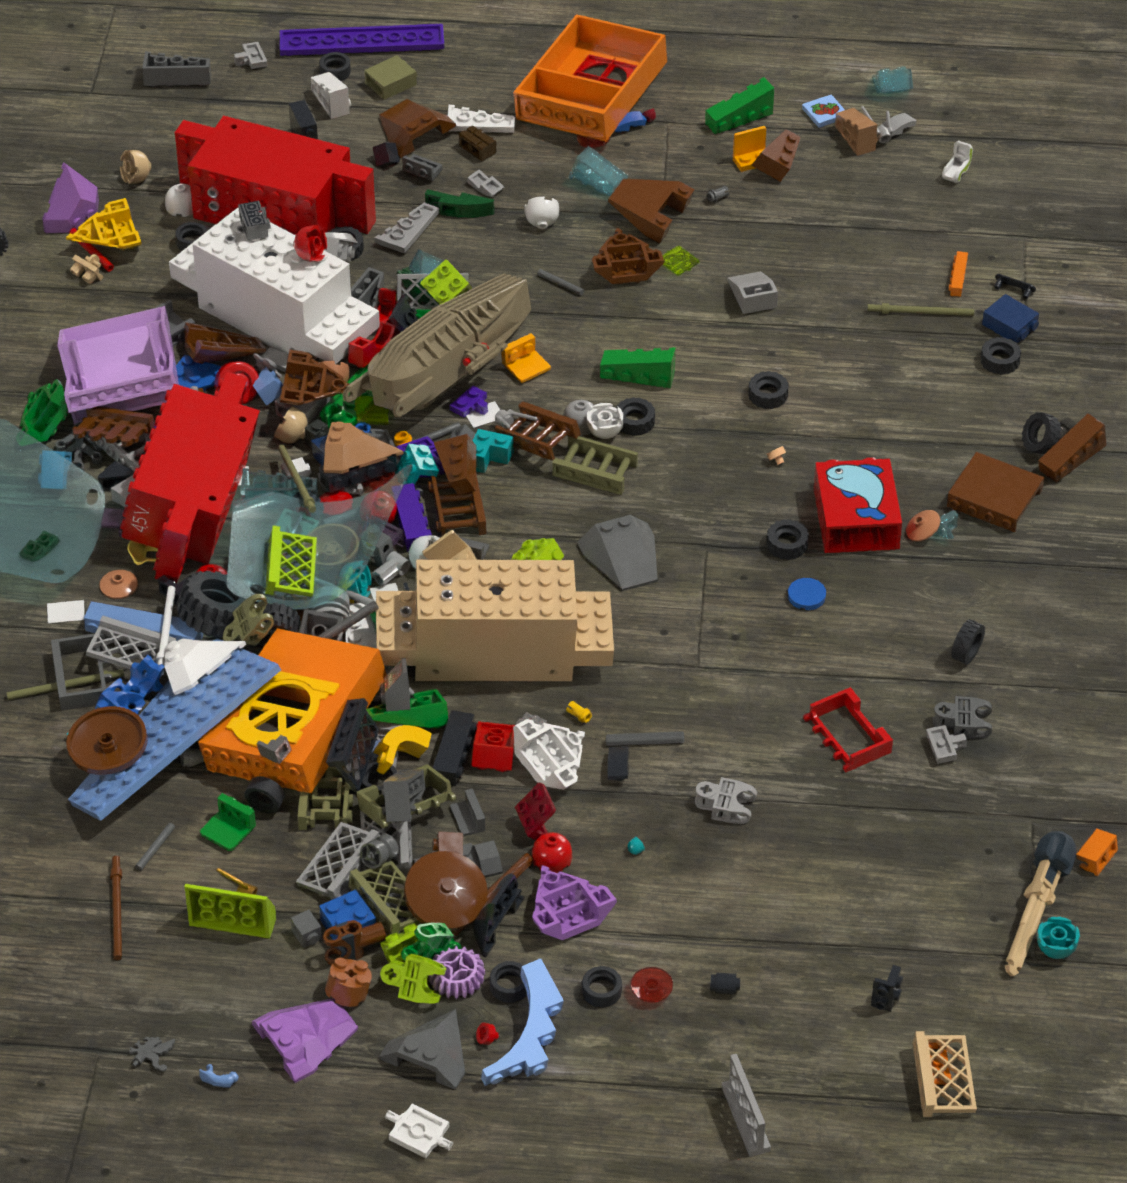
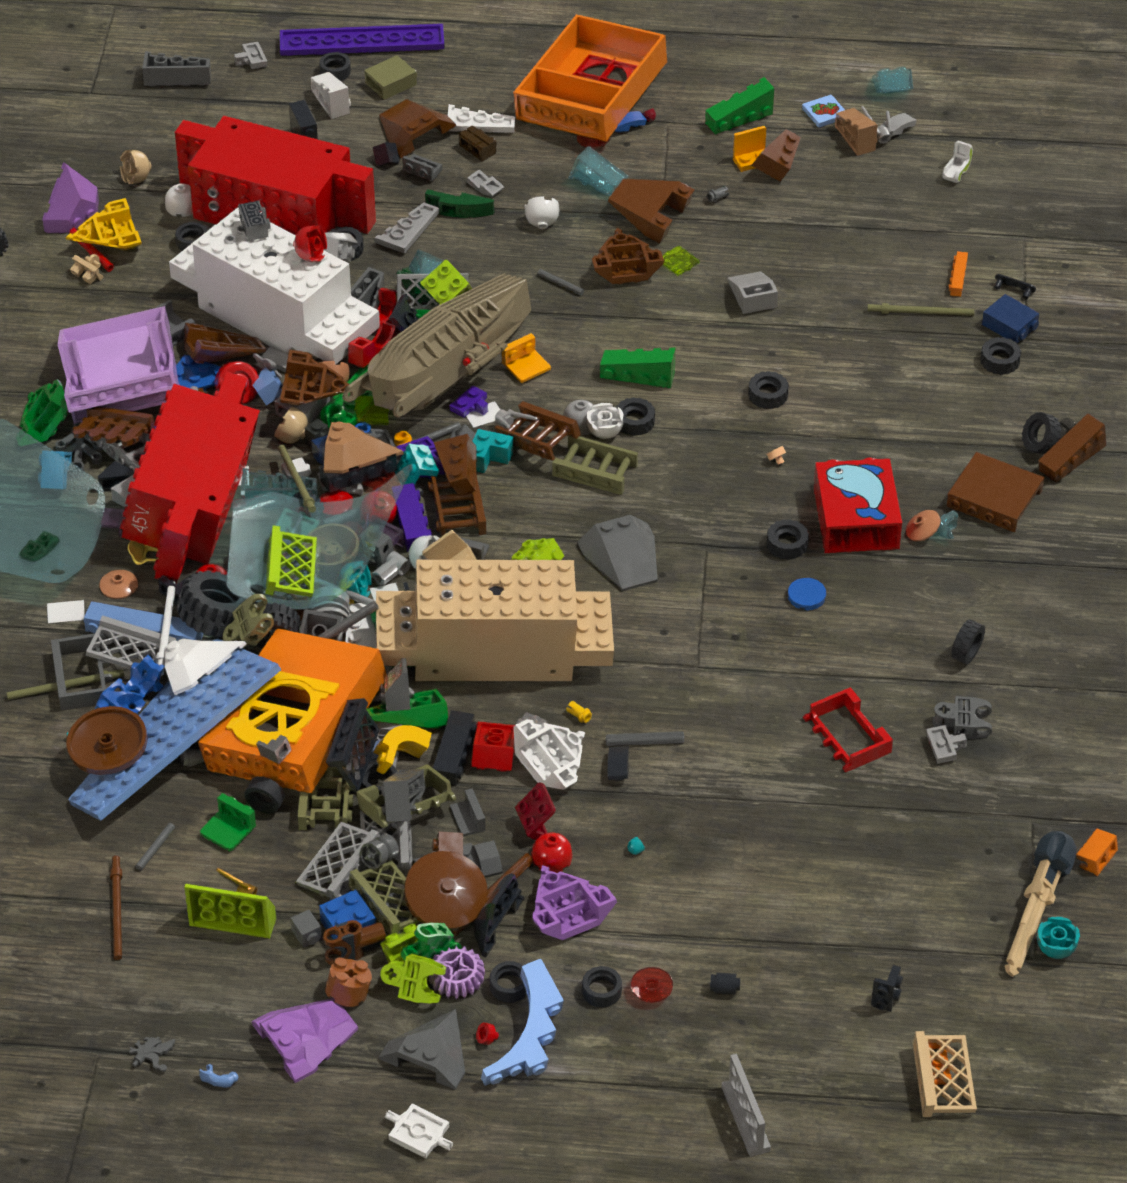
light grey piece [695,777,757,824] -> none

